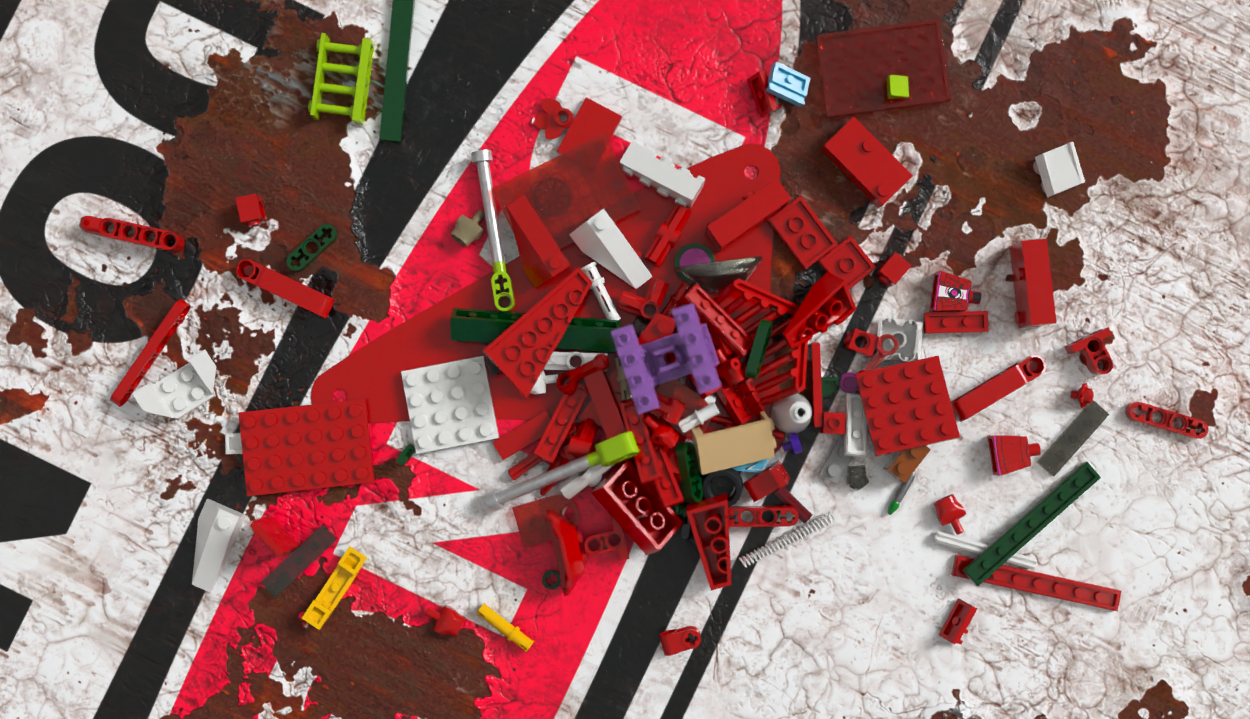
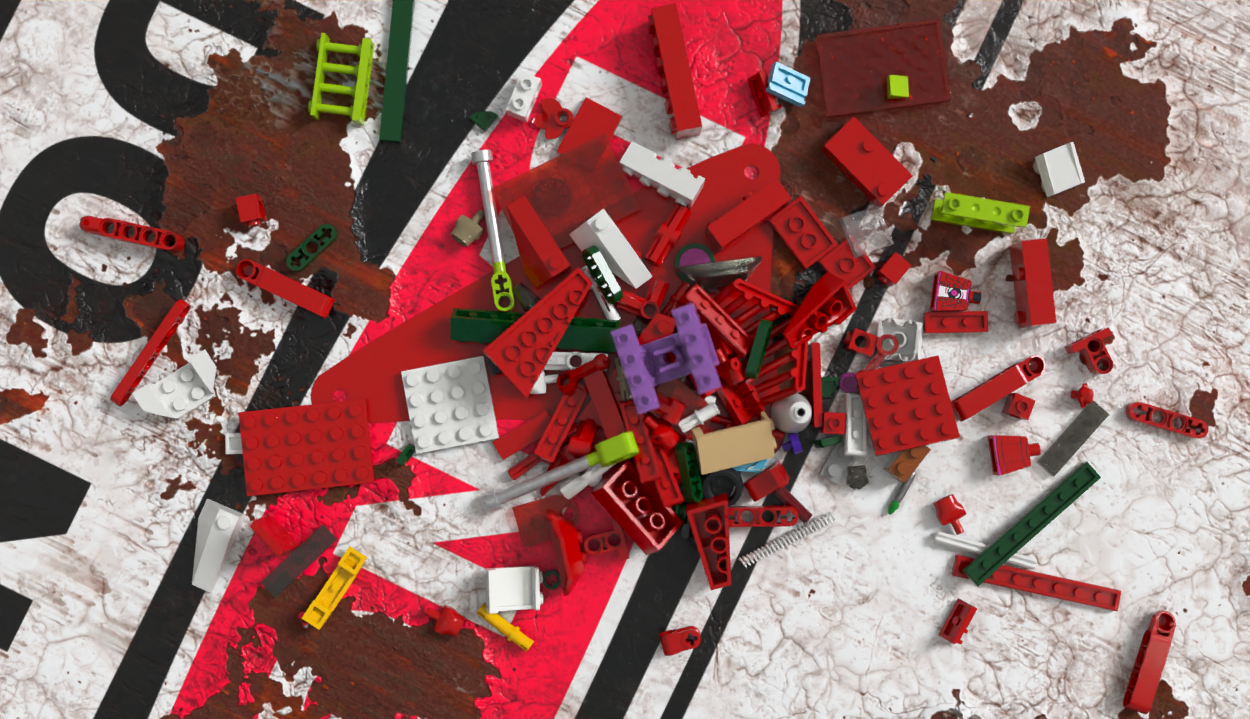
none -> dark green tile [469,111,498,132]
none -> white panel [485,566,543,614]
none -> white brick [506,71,542,122]
none -> clear smoke cone [513,283,541,312]
none -> dark green beam [582,245,623,304]
none -> red brick [647,3,702,140]
none -> dark green tile [813,434,841,448]
none -> clear plate [839,206,894,258]
none -> lime fence [930,192,1030,234]
none -> red brick [1001,393,1036,420]
none -> red piece [1123,610,1176,714]

